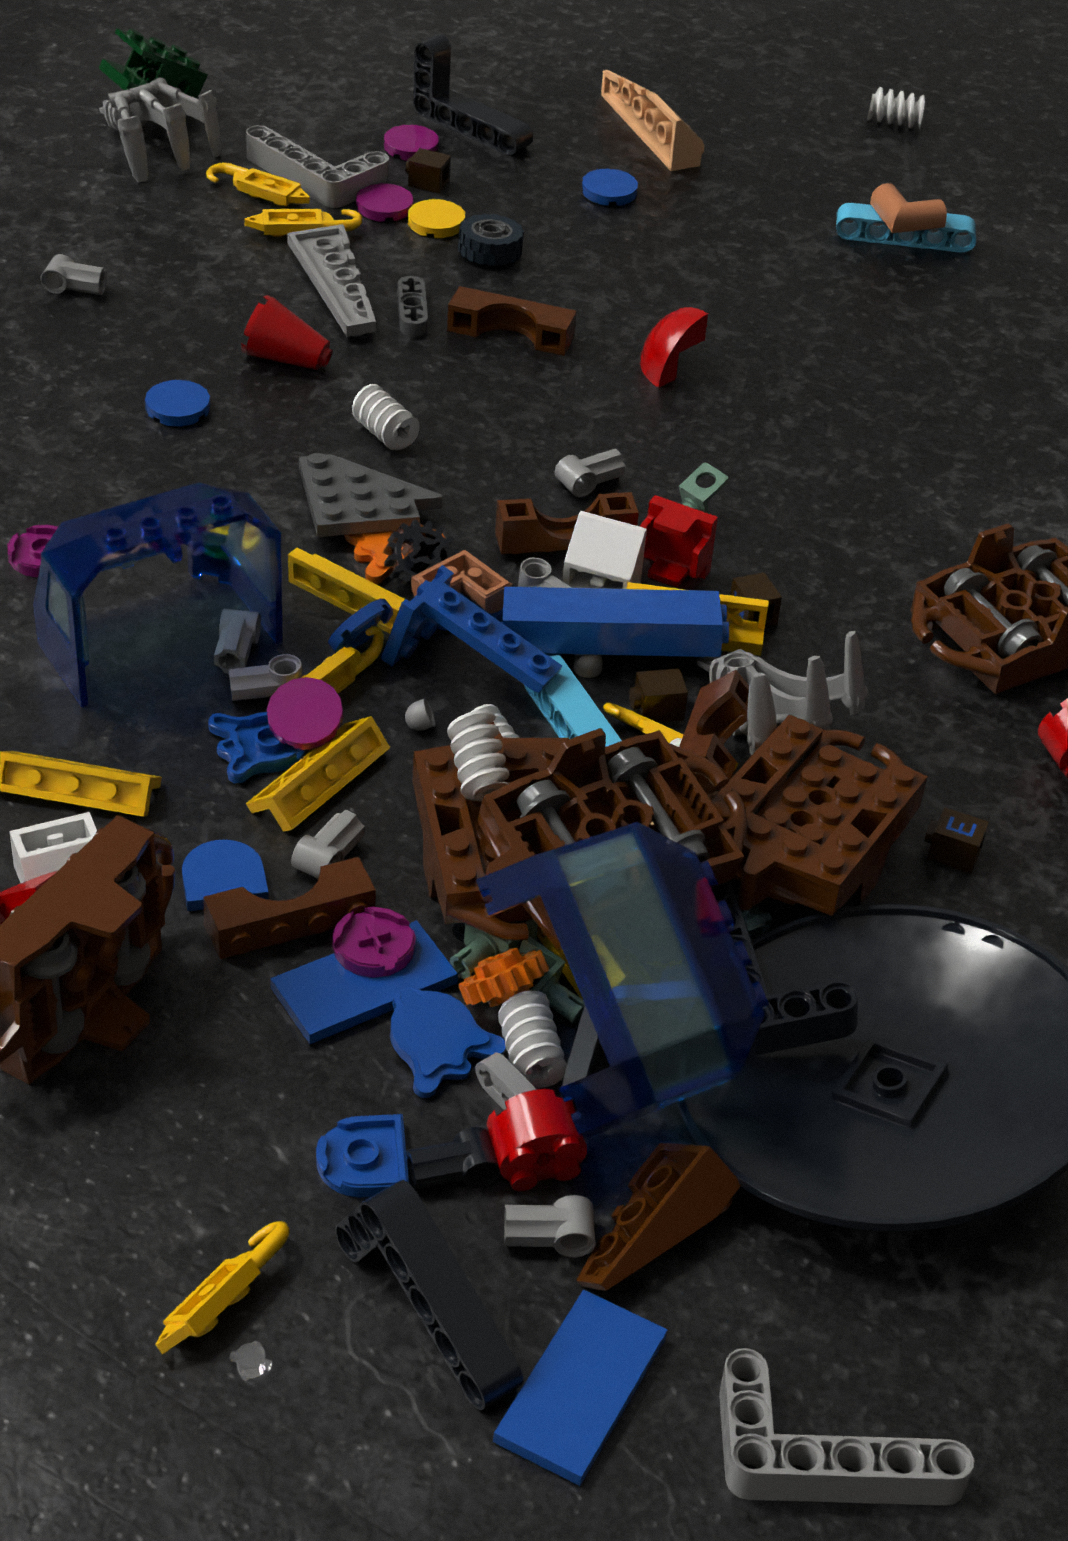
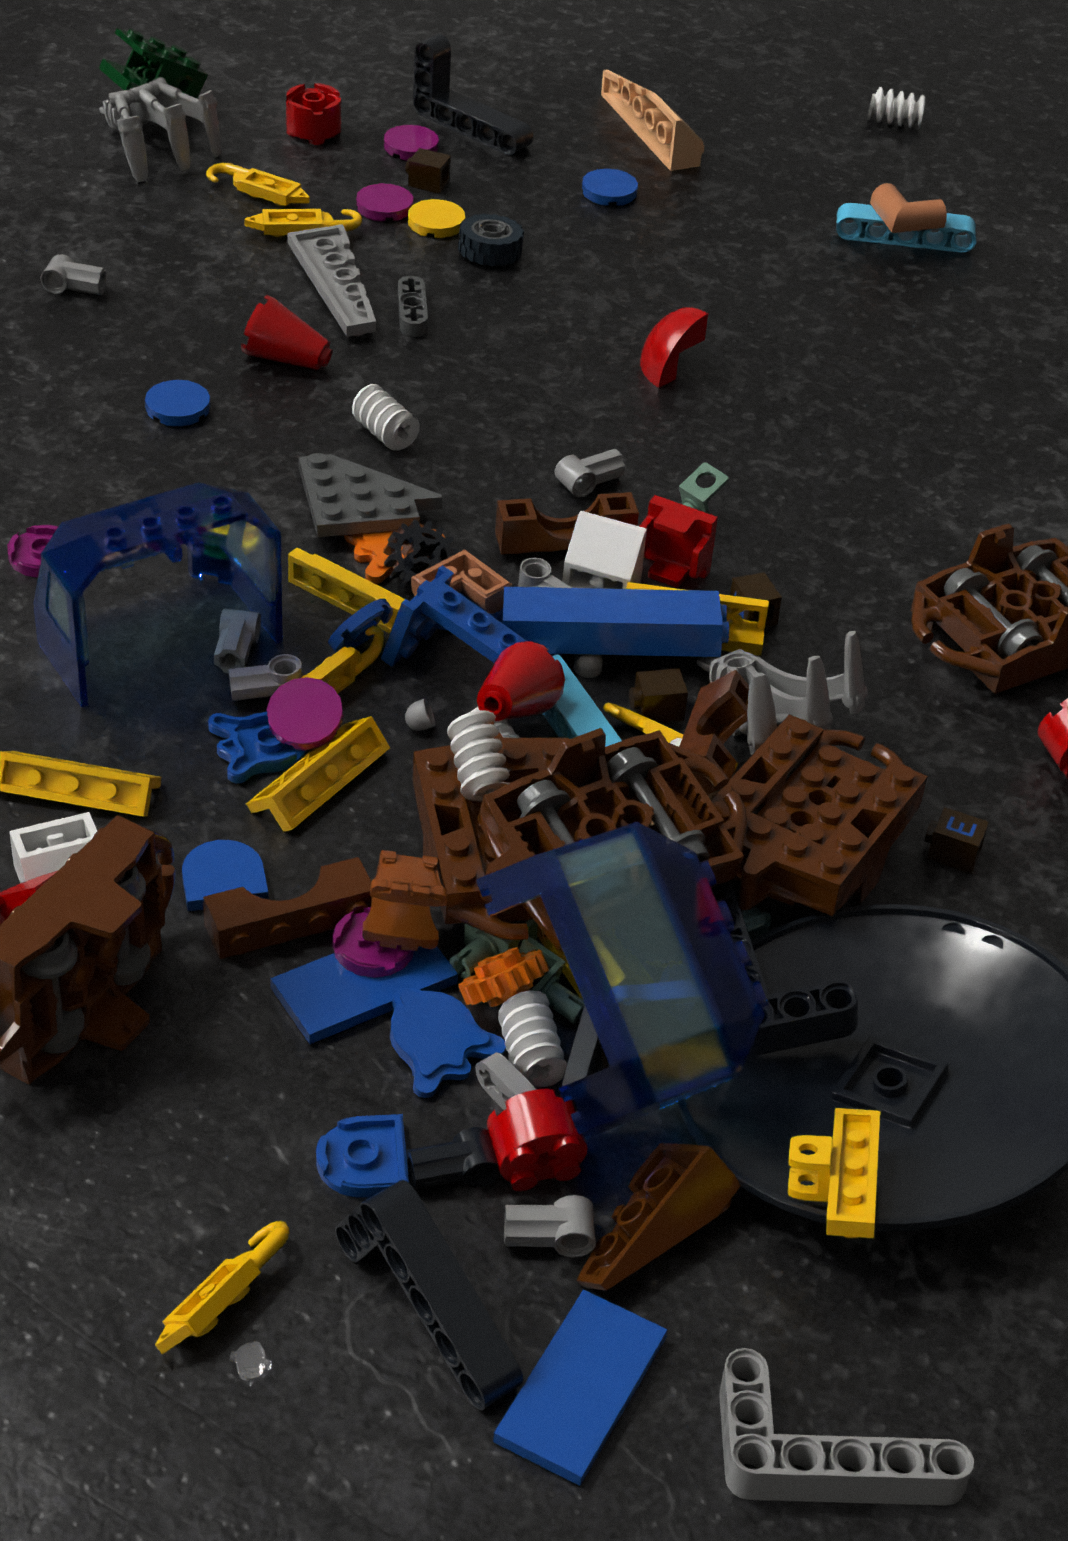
light grey beam [246,125,389,208] -> none
light grey piece [291,810,365,879] -> none
reddish brown arch [447,286,577,356] -> none
none -> red brick [286,83,342,145]
none -> dark orange piece [362,850,447,951]
none -> red cone [477,641,565,721]
none -> yellow plate [788,1108,880,1238]

